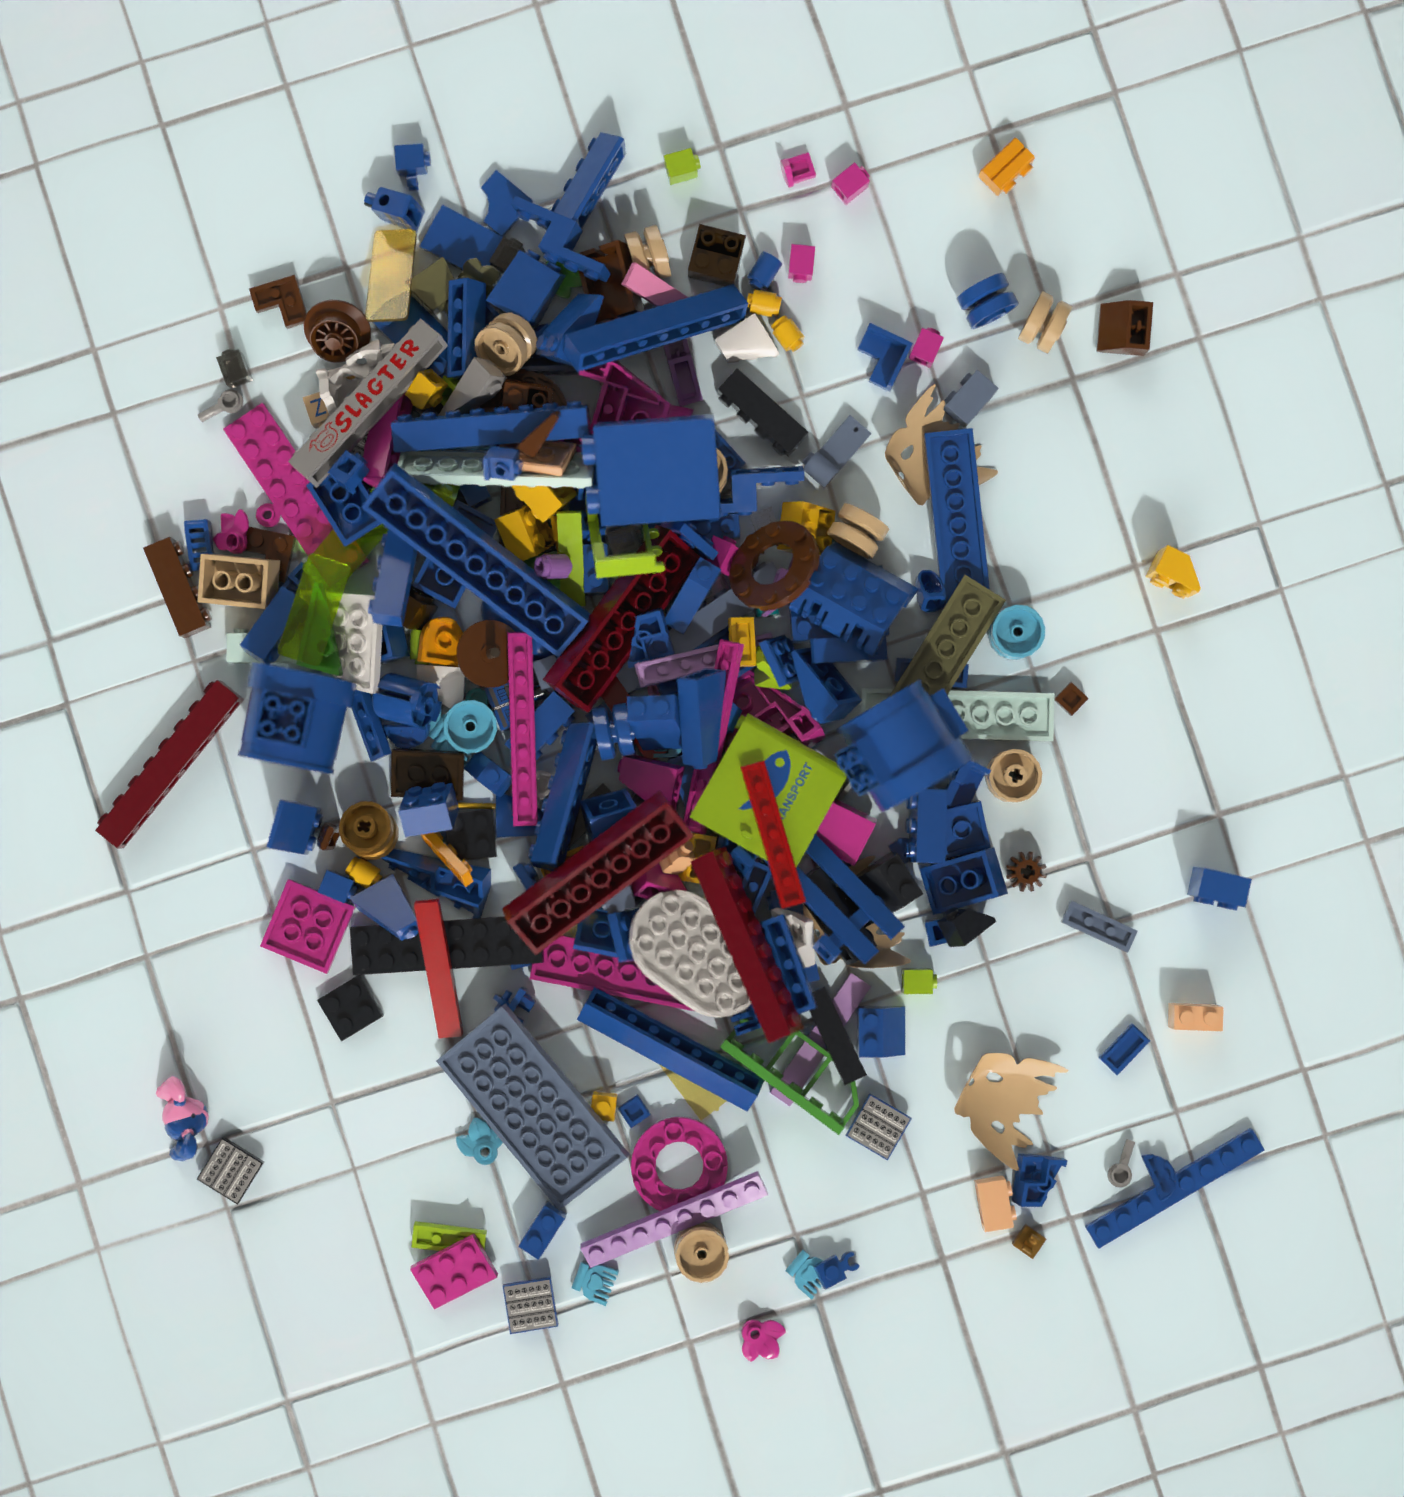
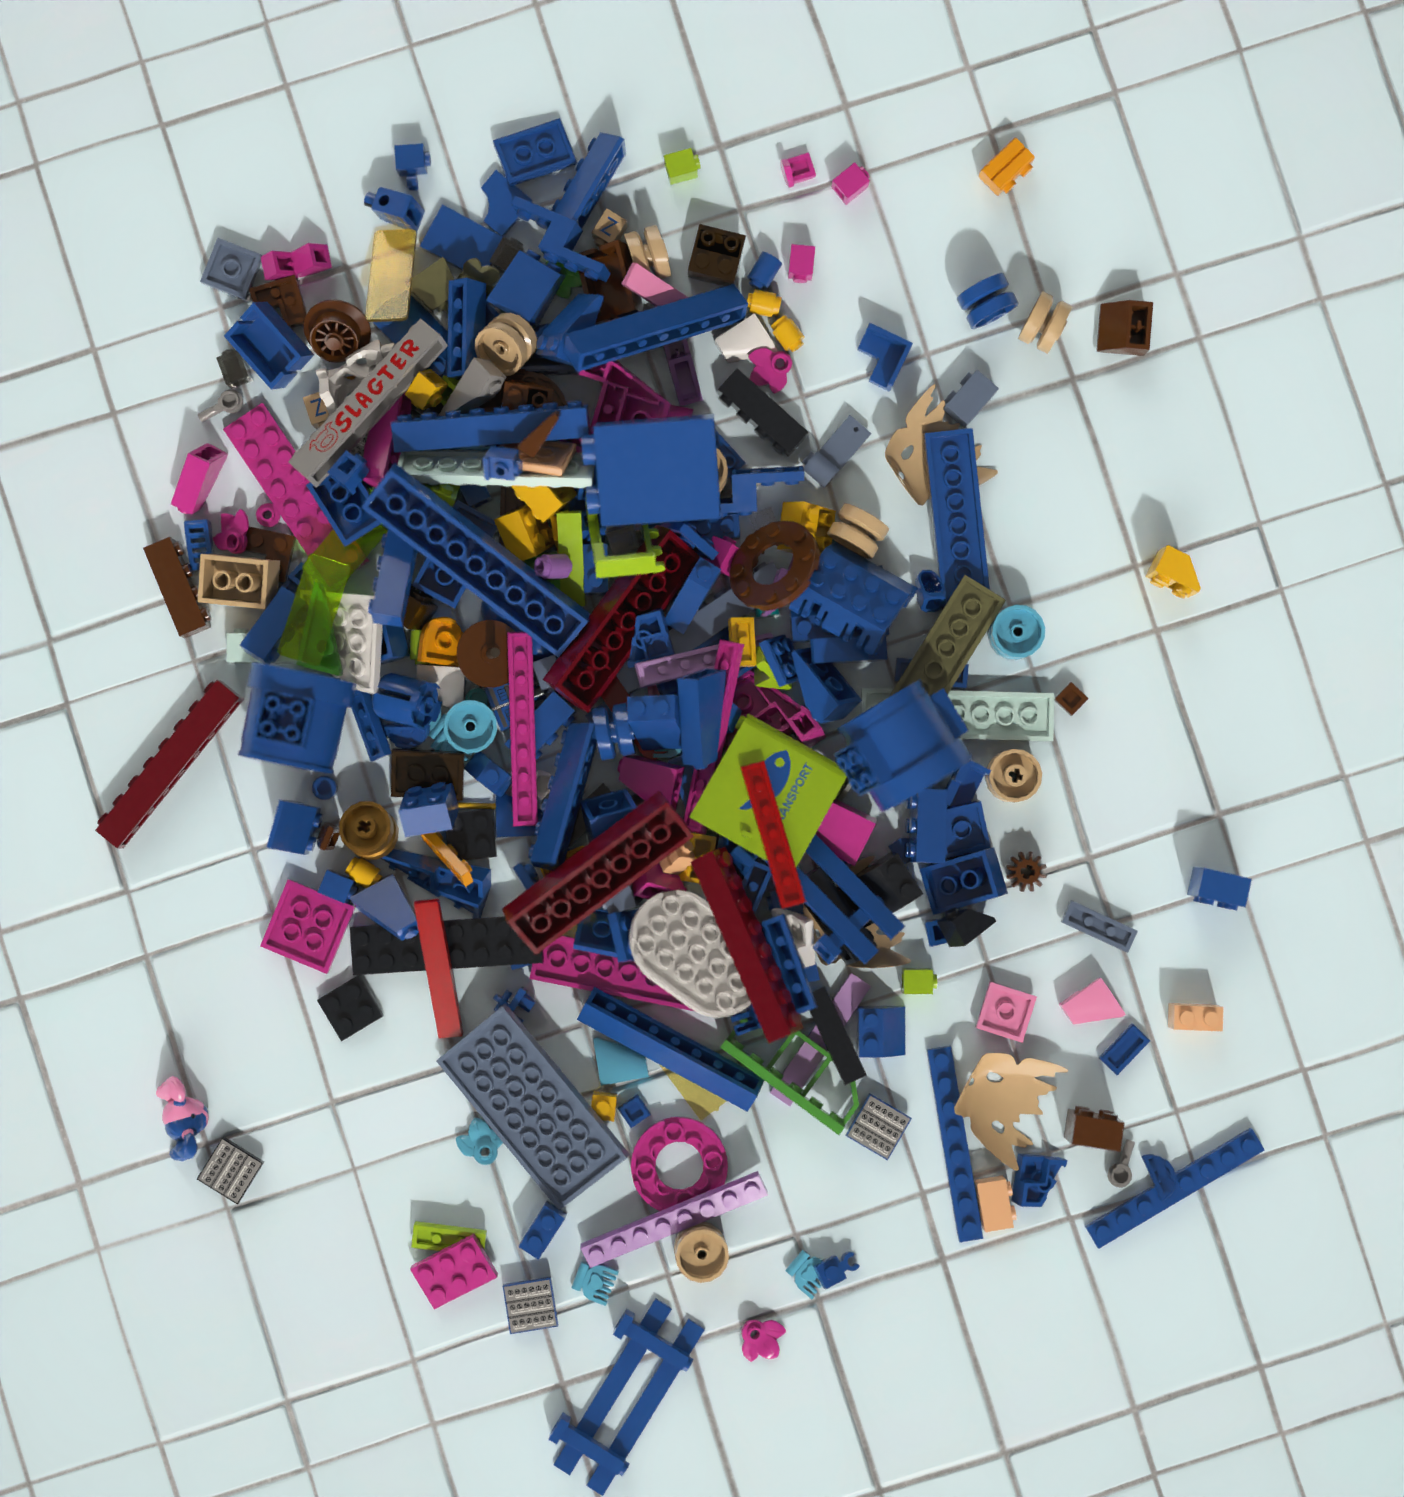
dark pink brick [909,327,944,368] -> none
pearl gold tile [1012,1224,1047,1259] -> none
none -> dark pink slope [171,443,229,515]
none -> sand blue plate [200,238,263,301]
none -> blue piece [224,302,314,390]
none -> dark pink brick [261,243,332,280]
none -> blue tile [312,776,337,800]
none -> blue tile [493,118,577,187]
none -> blue fence [548,1298,705,1496]
none -> tan brick [591,208,628,247]
none -> medium azure slope [593,1037,649,1086]
none -> dark pink plate [748,348,792,394]
none -> blue plate [926,1046,983,1243]
none -> bright pink plate [975,981,1037,1043]
none -> bright pink slope [1059,977,1126,1025]
none -> reddish brown brick [1064,1106,1125,1152]

